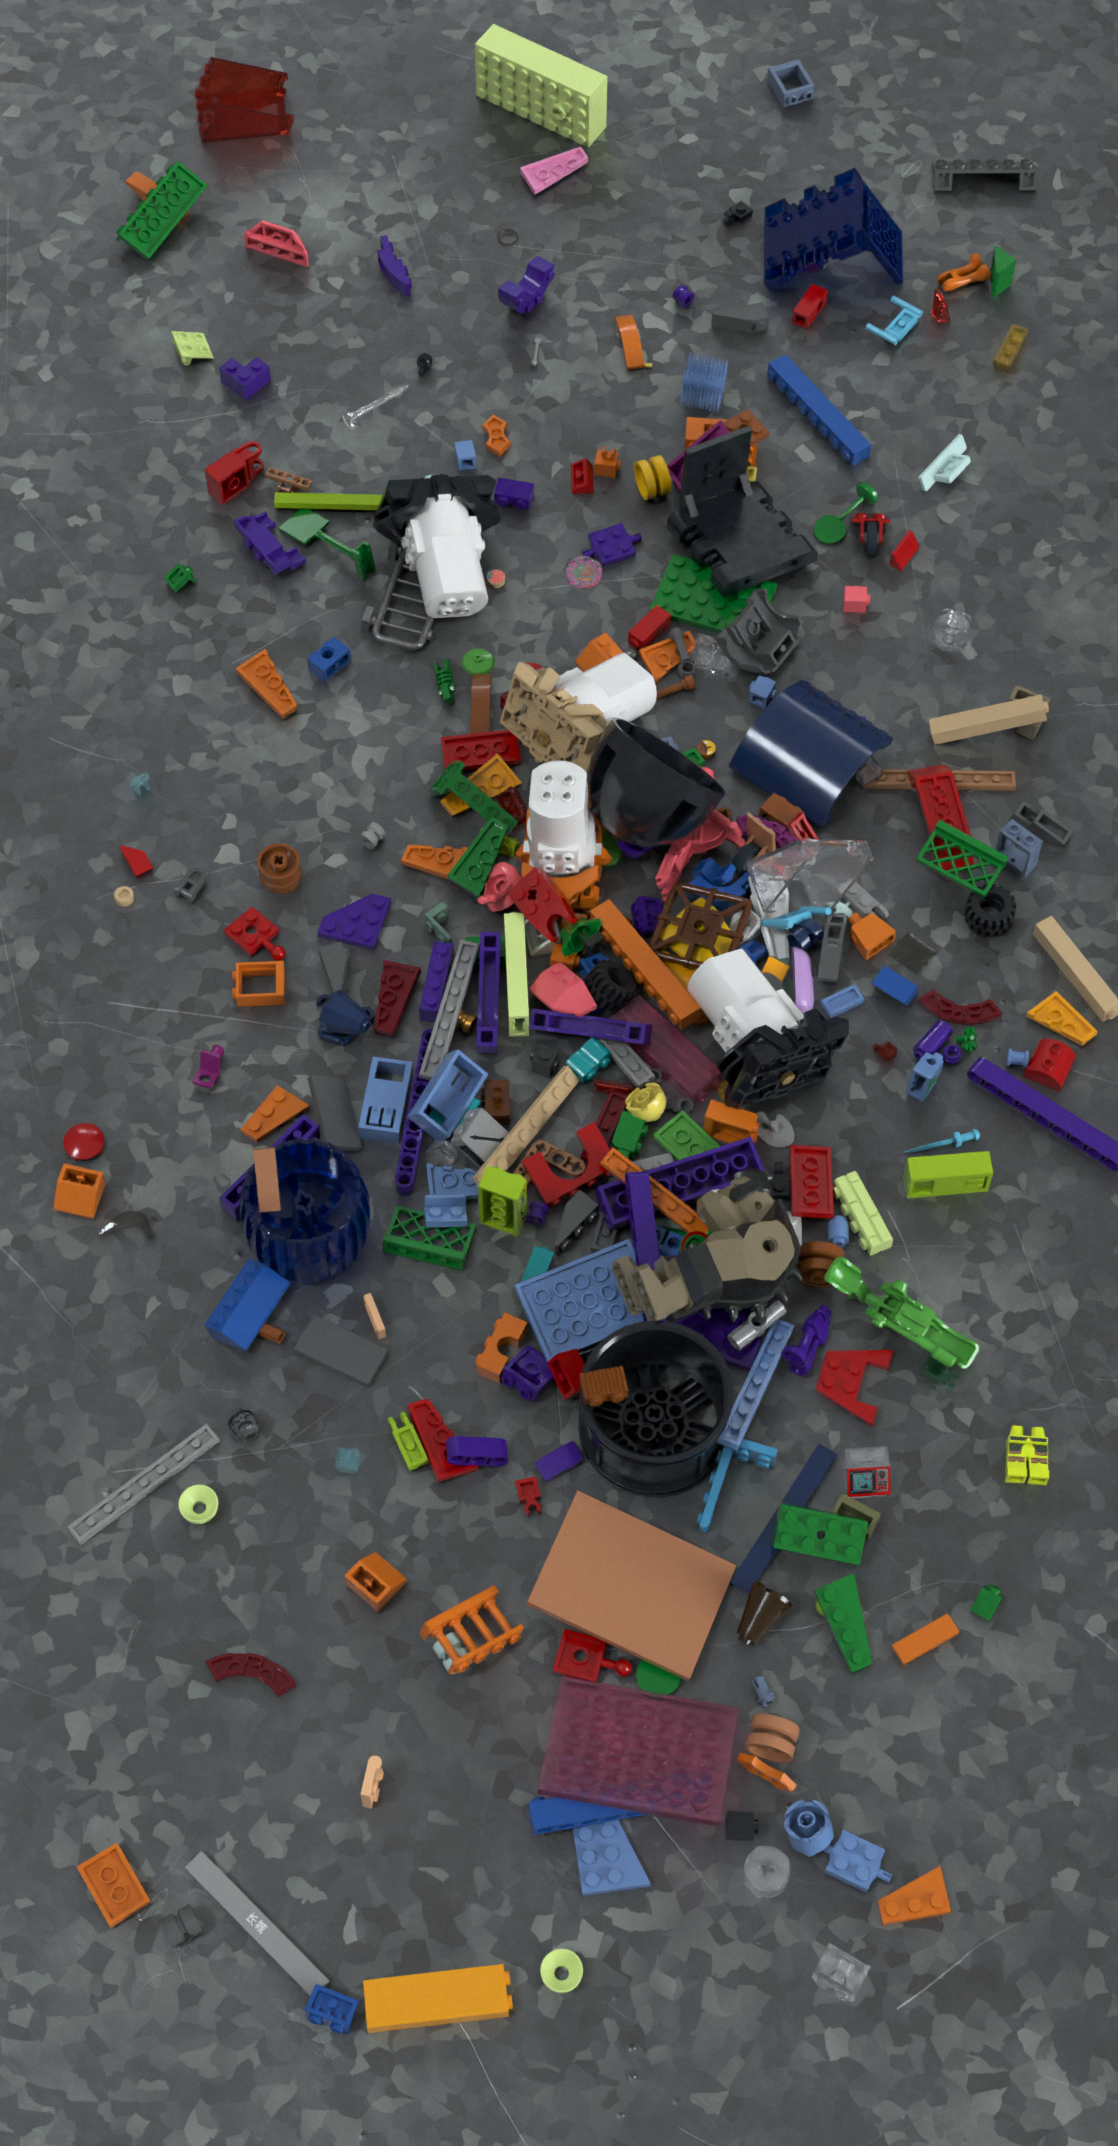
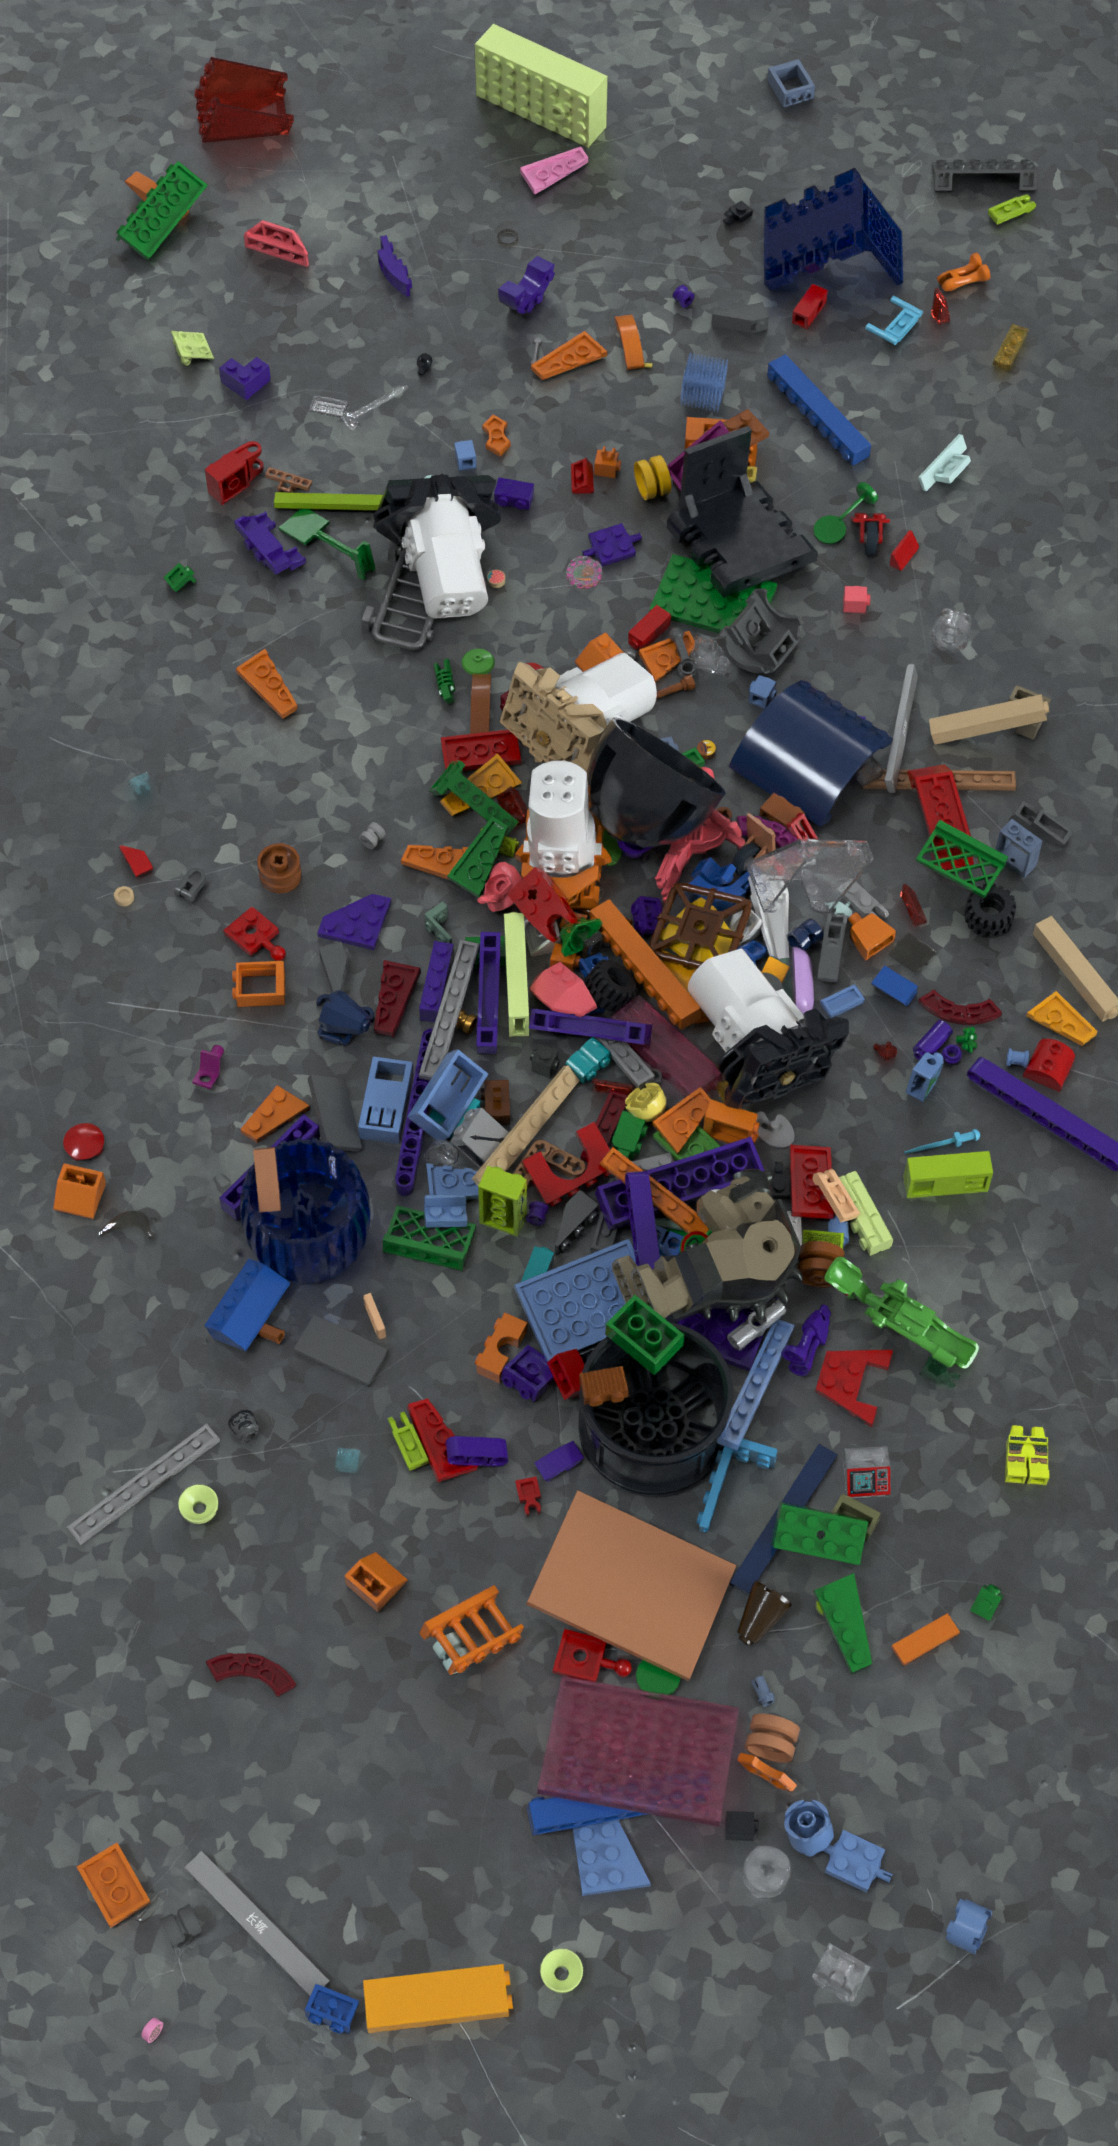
blue brick [308,637,351,682] -> none
light nougat plate [361,1756,384,1809] -> none
medium azure plate [762,906,831,930] -> none
orange wing [877,1866,951,1926] -> none
green slope [990,246,1016,297] -> none
none -> bright pink tile [141,2018,163,2043]
none -> clear tile [309,395,349,419]
none -> orange wing [531,331,607,380]
none -> green brick [605,1295,684,1375]
none -> orange wing [652,1087,711,1155]
none -> lime tile [802,1230,844,1249]
none -> light nougat plate [813,1169,860,1222]
none -> light grey tile [884,664,918,793]
none -> clear red slope [901,884,927,926]
none -> medium blue brick [946,1898,993,1955]
none -> lime hinge [988,194,1036,225]

